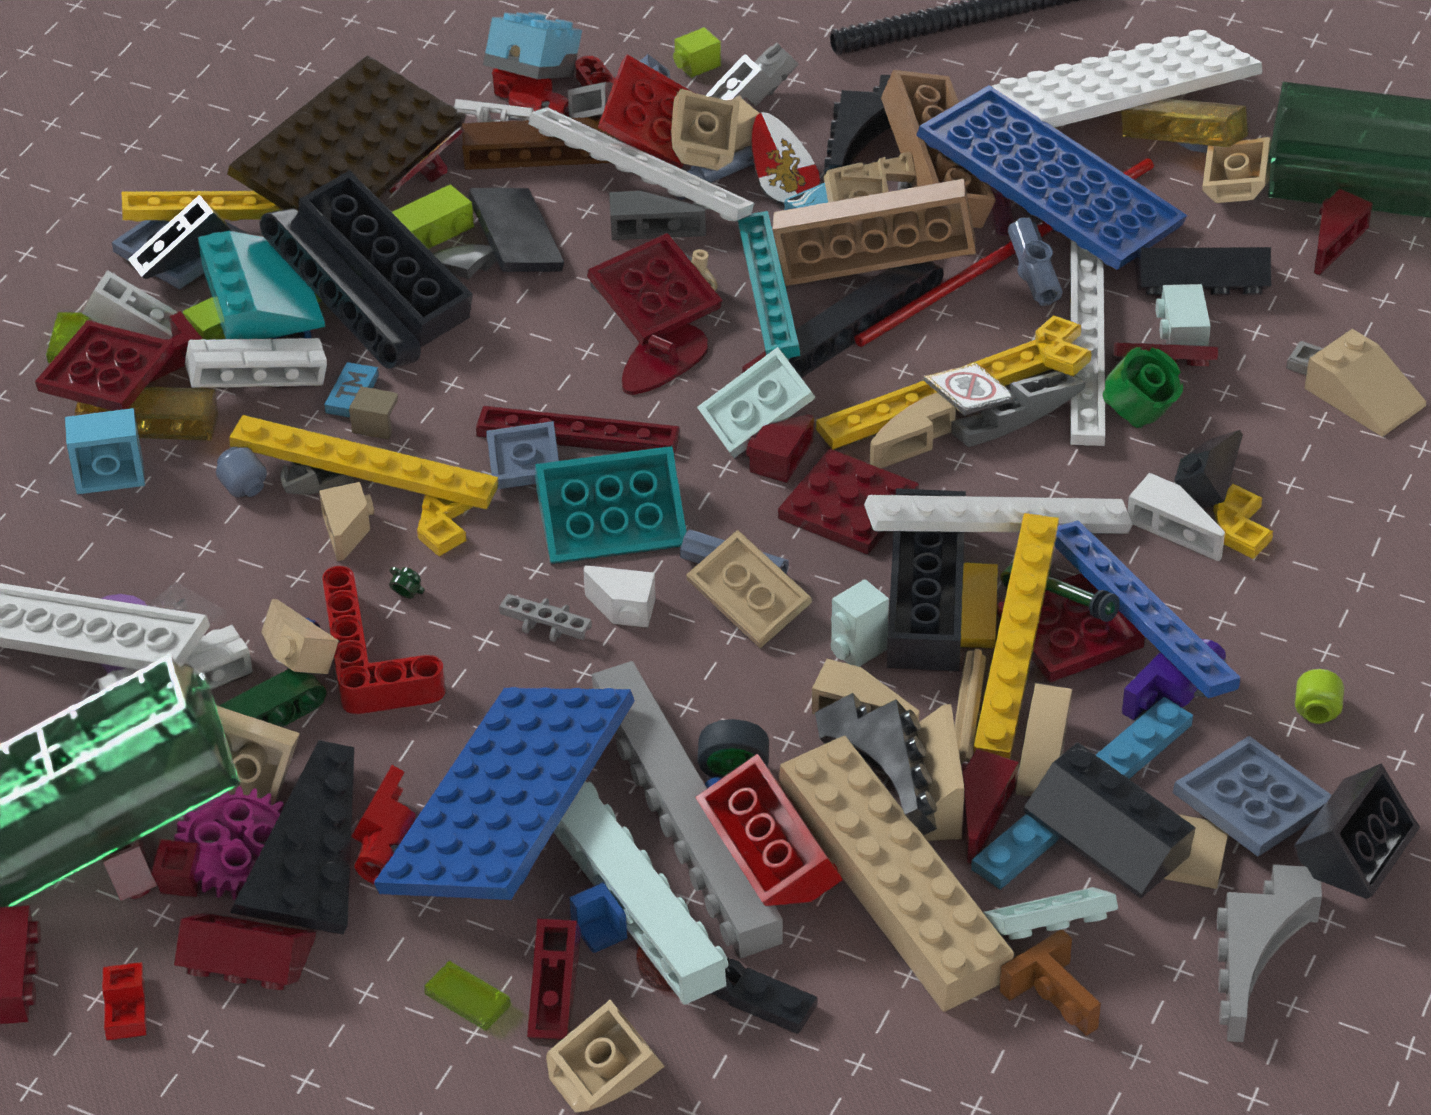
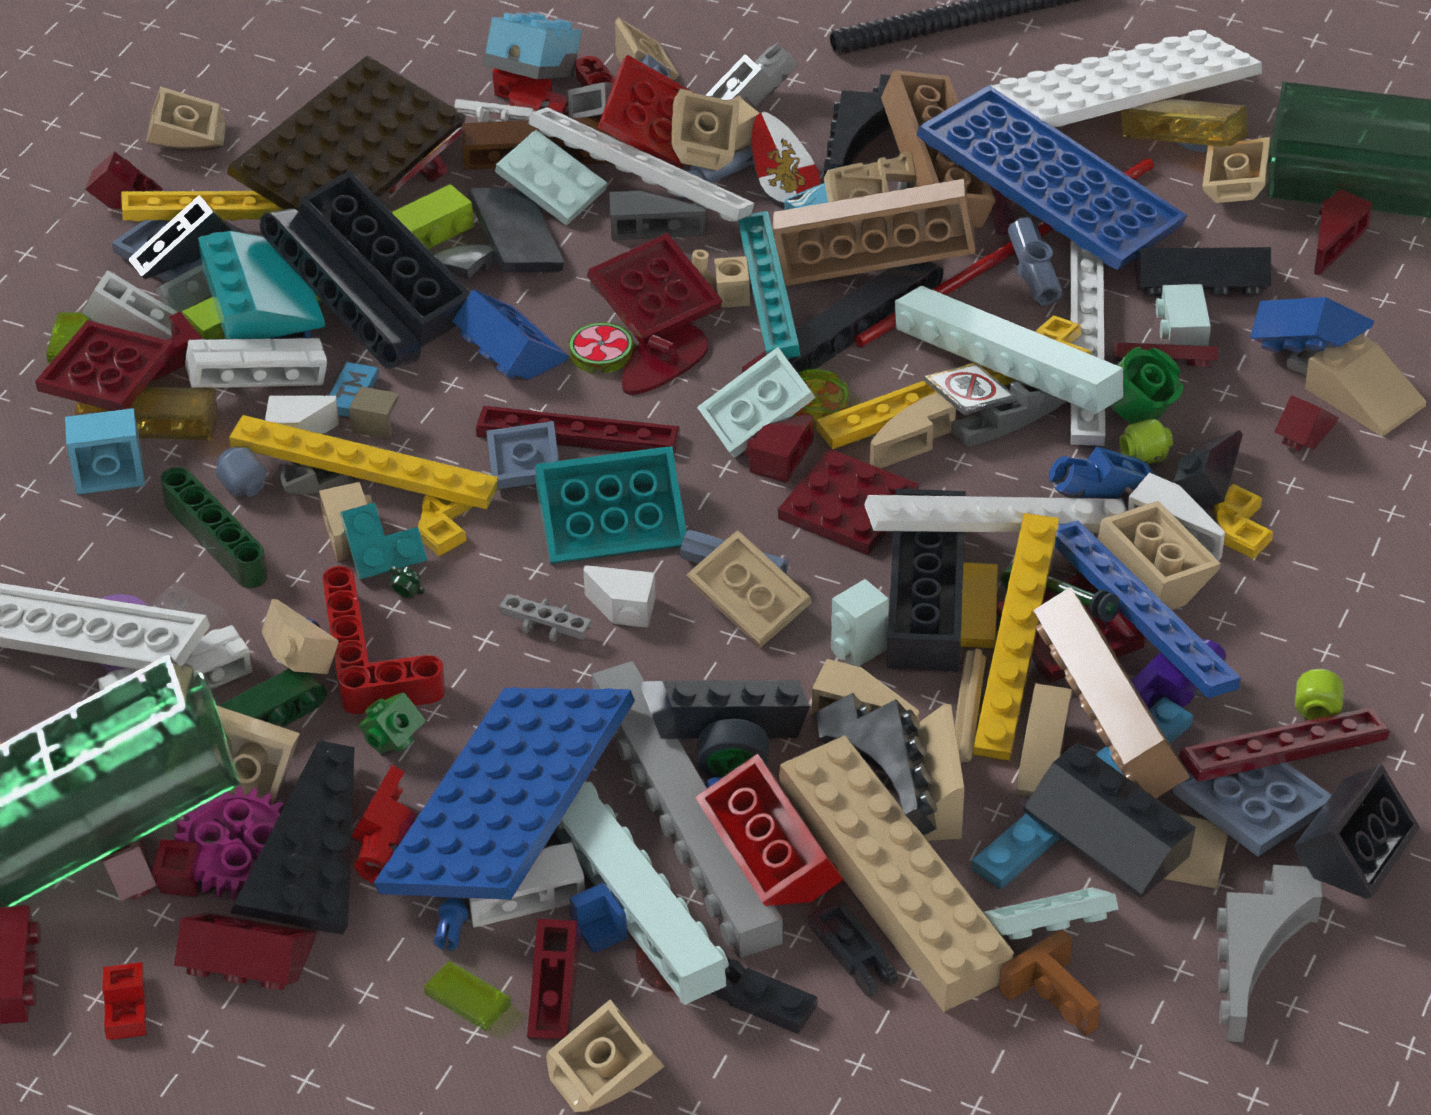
lime brick [673,27,721,78] -> none
dark red slope [961,748,1019,864] -> none
none -> dark red slope [85,151,163,209]
none -> tan slope [146,86,226,149]
none -> light grey plate [155,264,212,312]
none -> dark green beam [160,467,268,588]
none -> white slope [265,396,339,434]
none -> teal plate [340,502,428,580]
none -> green brick [358,692,426,754]
none -> blue pin [434,898,469,951]
none -> blue slope [452,289,569,380]
none -> white slope [469,842,585,928]
none -> light aqua plate [495,130,607,226]
none -> tile [568,322,634,373]
none -> tan slope [615,17,679,80]
none -> black slope [641,680,810,739]
none -> tan brick [714,256,750,308]
none -> clear neon green tile [793,369,849,421]
none -> black hinge [808,900,899,997]
none -> light aqua brick [895,286,1123,414]
none -> brick [1033,587,1190,798]
none -> blue plate [1049,446,1155,499]
none -> tan slope [1098,501,1221,610]
none -> lime head [1120,419,1173,465]
none -> dark red tile [1179,707,1390,782]
none -> blue slope [1250,297,1374,353]
none -> dark red slope [1274,395,1339,451]

